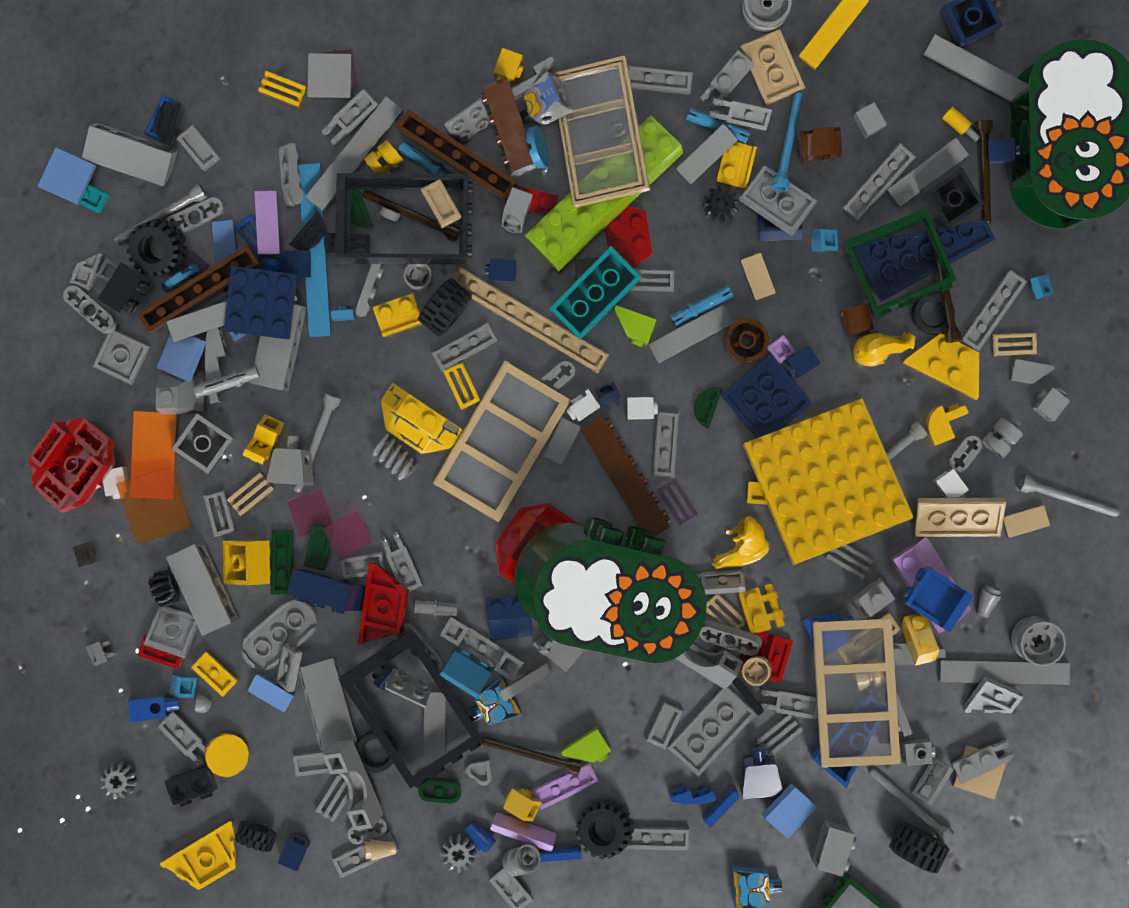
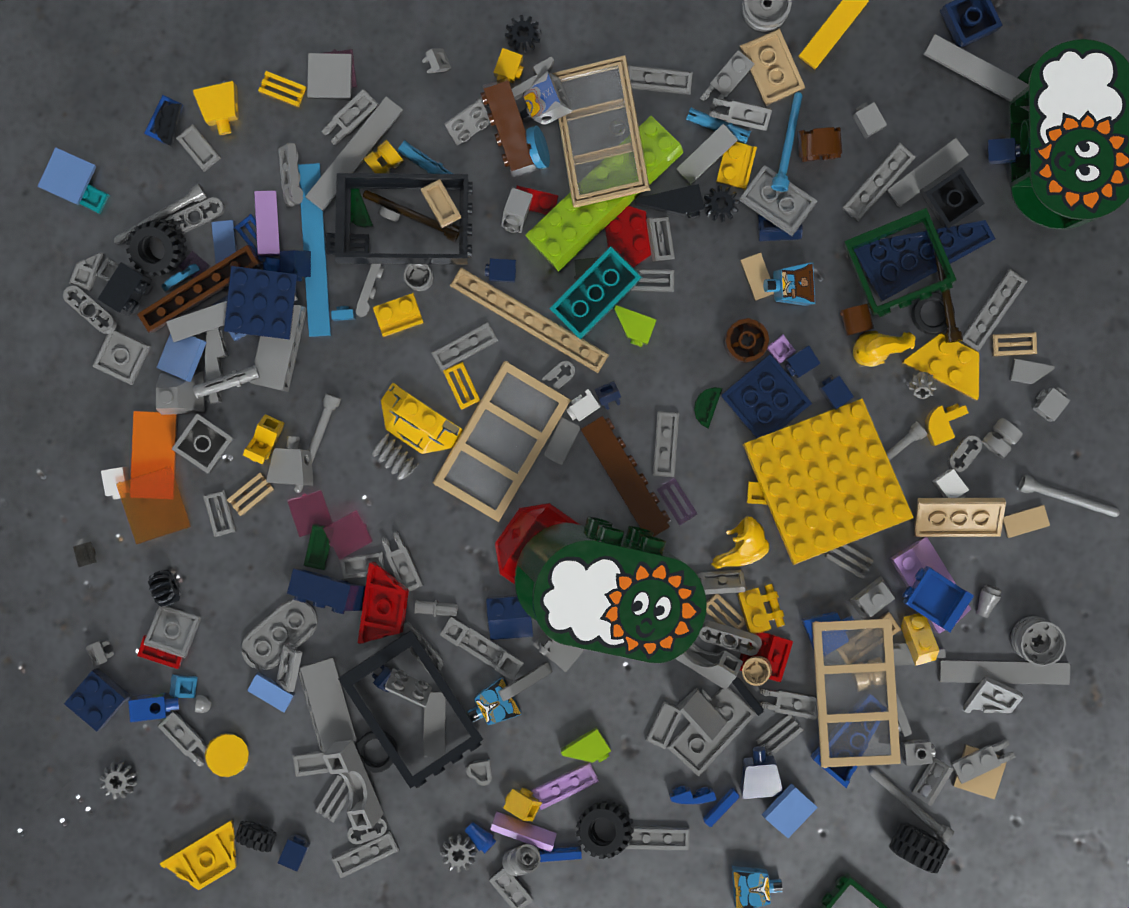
red piece [28,418,115,513] -> none
light grey brick [82,123,178,186] -> none
black brick [164,765,217,807] -> none
light grey brick [166,541,239,636] -> none
yellow plate [191,651,239,697] -> none
yellow slope [223,540,271,585] -> none
dark green tile [271,530,294,595] -> none
black tile [289,212,325,250] -> none
tan cone [364,839,396,861] -> none
reddish brown brick [396,109,518,203] -> none
black tyre [418,278,472,337] -> none
dark green plate [418,779,462,804] -> none
dark azure slope [440,648,492,698] -> none
dark brown piece [481,737,583,776] -> none
white brick [627,397,658,420] -> none
light grey slope [649,304,734,364] -> none
dark azure pin [670,285,733,328] -> none
dark azure slope [811,228,838,251] -> none
light grey brick [812,819,856,877] -> none
yellow piece [942,106,980,142] -> none
dark brown piece [975,120,993,225] -> none
dark azure plate [1030,274,1054,299] -> none
none -> dark blue brick [64,668,131,732]
none -> yellow torso [193,81,239,135]
none -> light grey tile [422,48,451,73]
none -> black gear [505,15,542,53]
none -> black slope [635,184,704,219]
none -> light grey tile [646,216,675,262]
none -> light grey slope [677,688,727,743]
none -> torso [763,263,815,306]
none -> dark blue brick [819,375,854,409]
none -> light grey gear [909,372,937,399]

